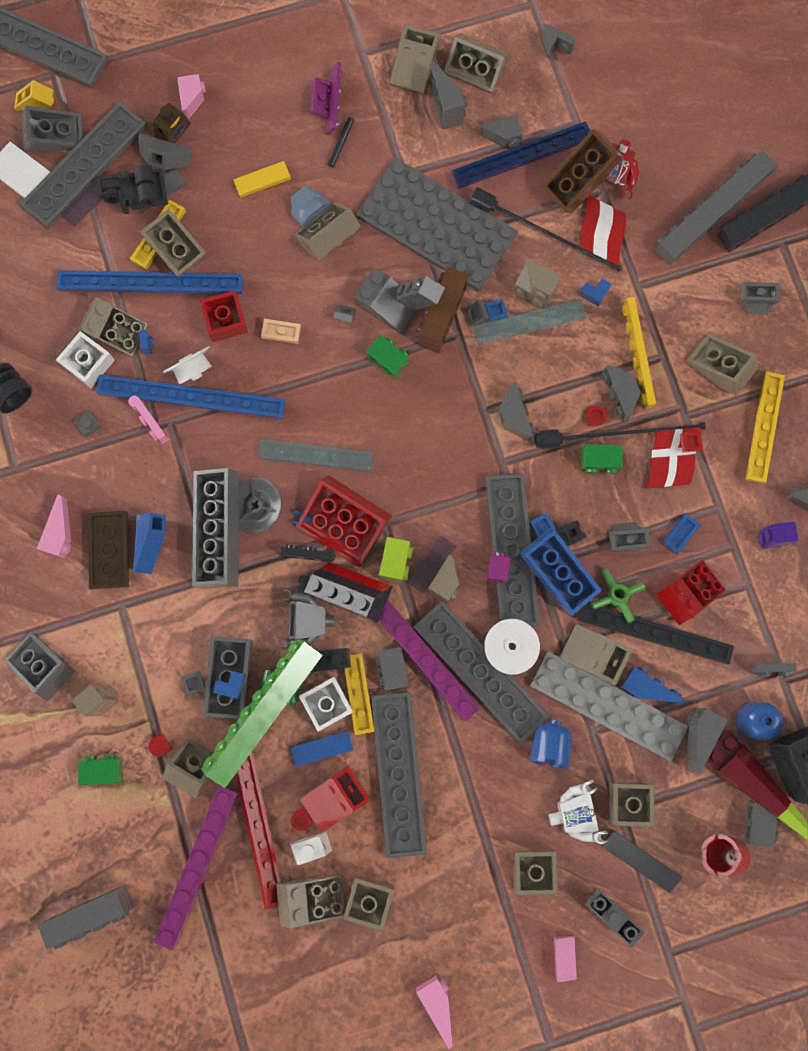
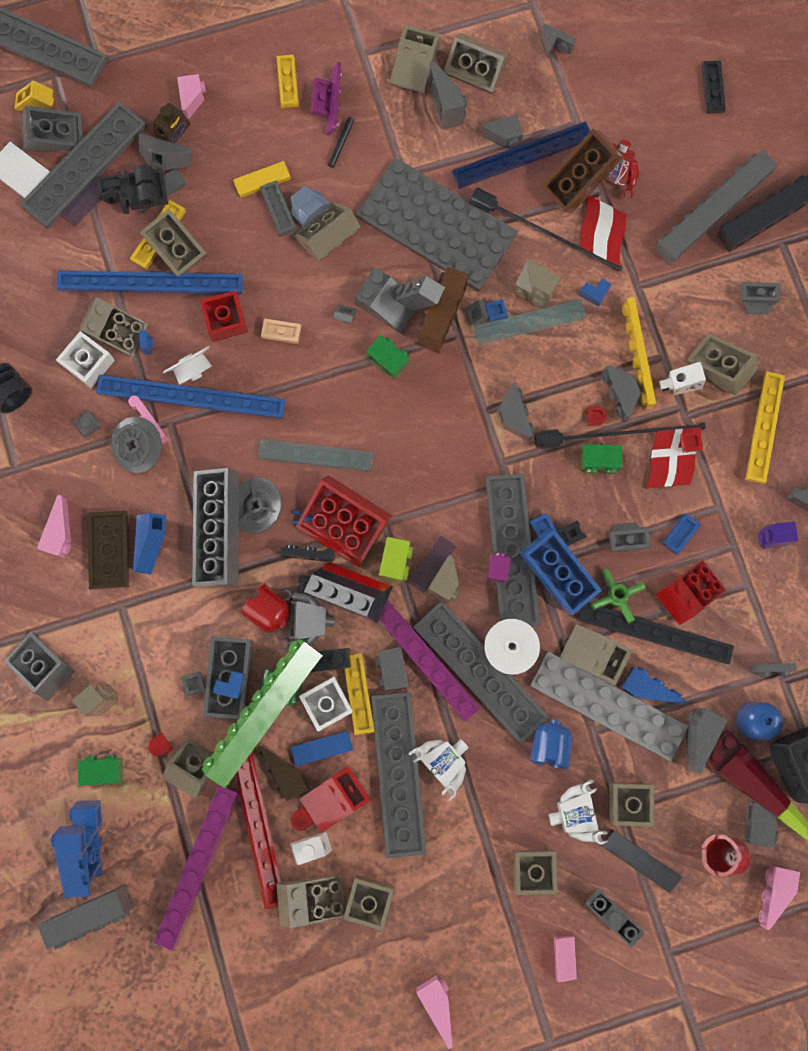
none -> blue wedge [51,800,102,898]
none -> dark grey piece [111,416,162,473]
none -> red cylinder [240,583,290,633]
none -> dark brown slope [259,745,310,801]
none -> dark grey plate [260,180,297,237]
none -> yellow tile [276,55,299,108]
none -> white torso [409,739,469,801]
none -> white torso [659,362,706,395]
none -> black tile [702,60,726,114]
none -> bright pink slope [759,865,800,930]

